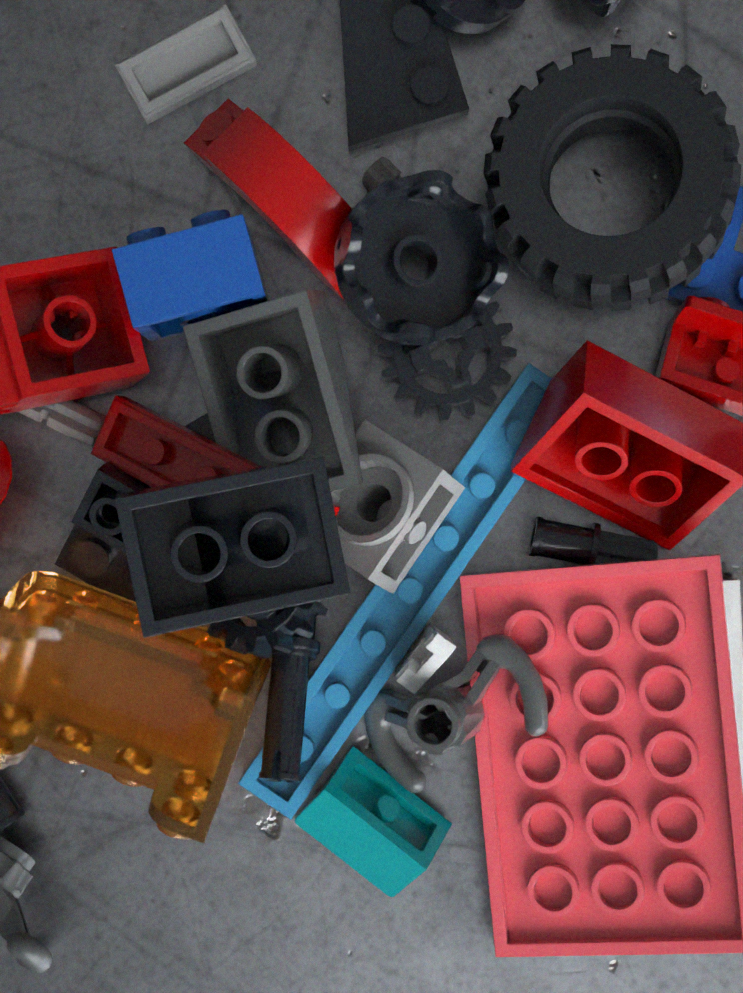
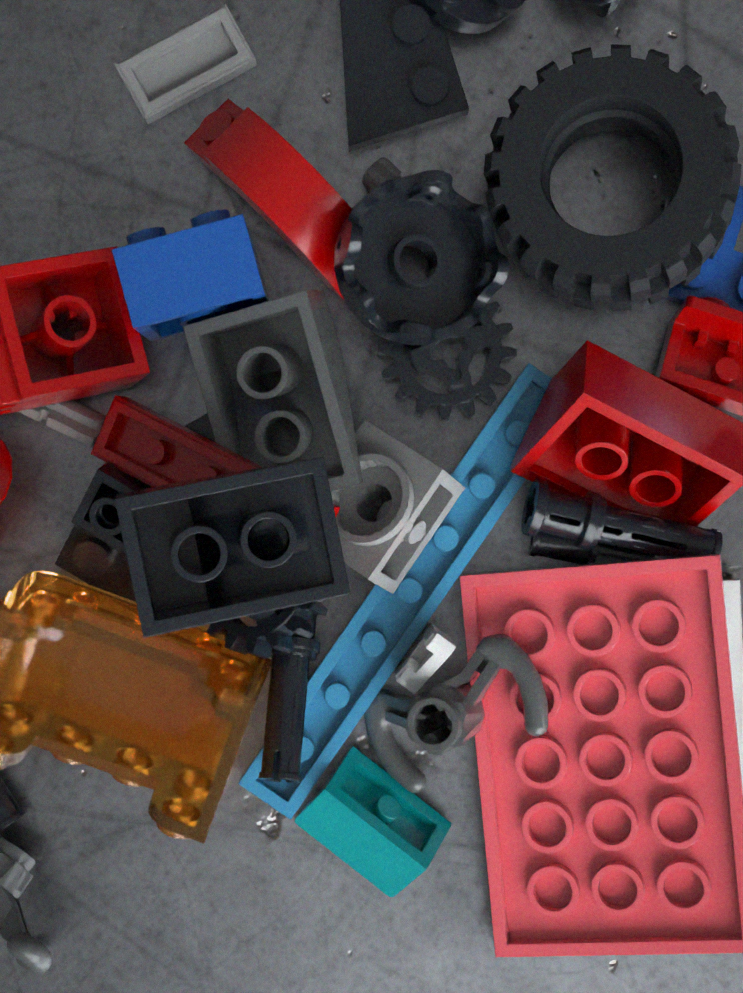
none -> black pin [521,478,723,558]

